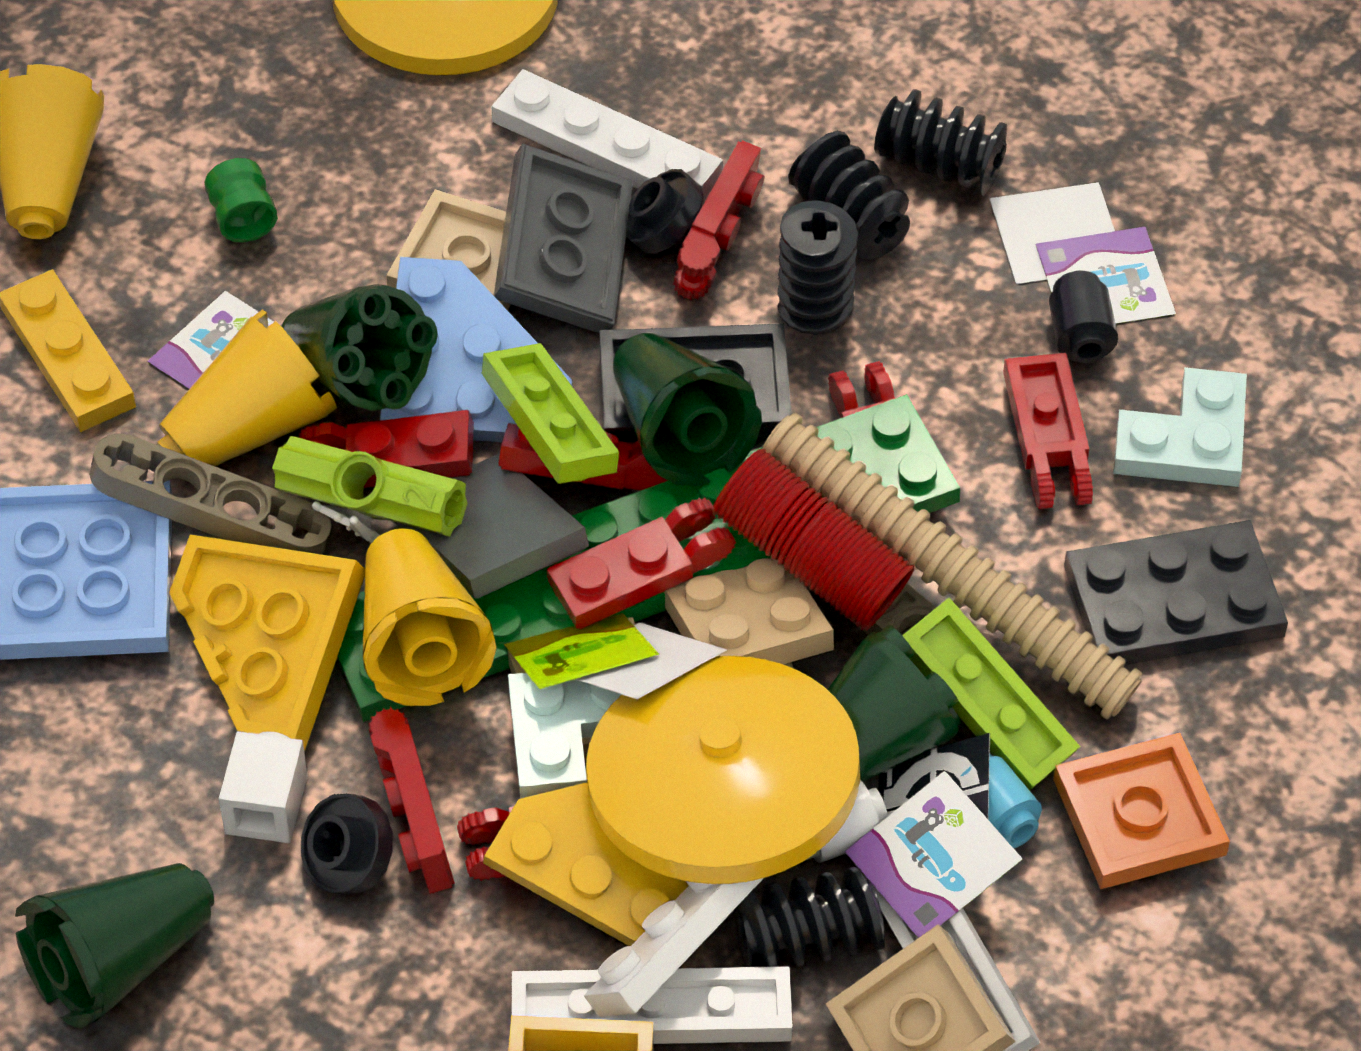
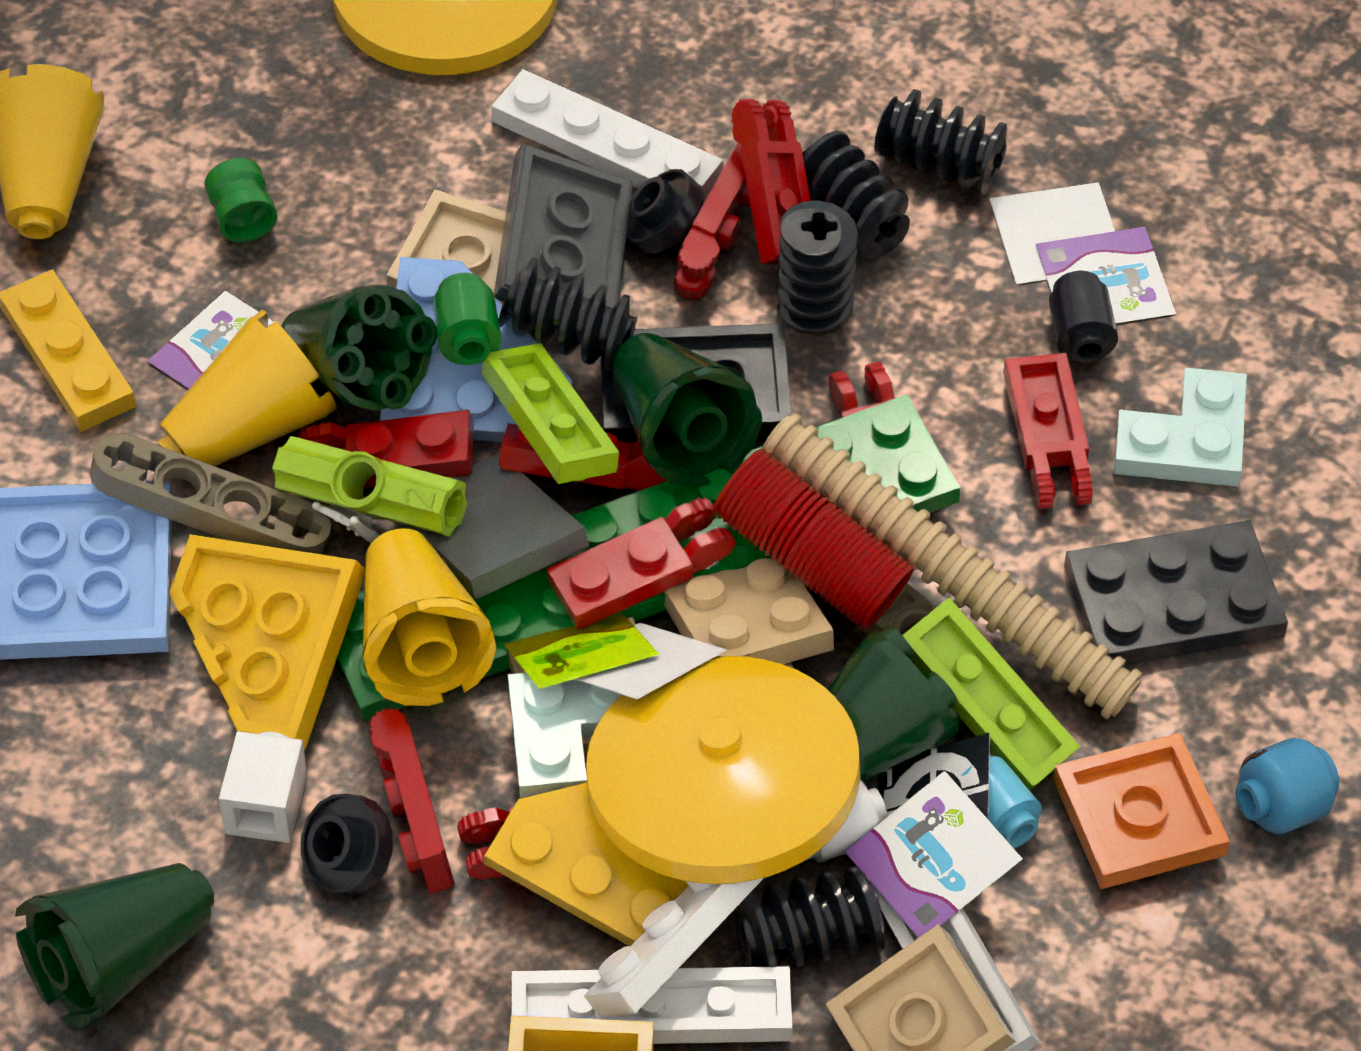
none -> green brick [433,273,502,365]
none -> black piece [498,257,637,374]
none -> red hinge [730,99,811,265]
none -> dark azure head [1235,737,1340,835]

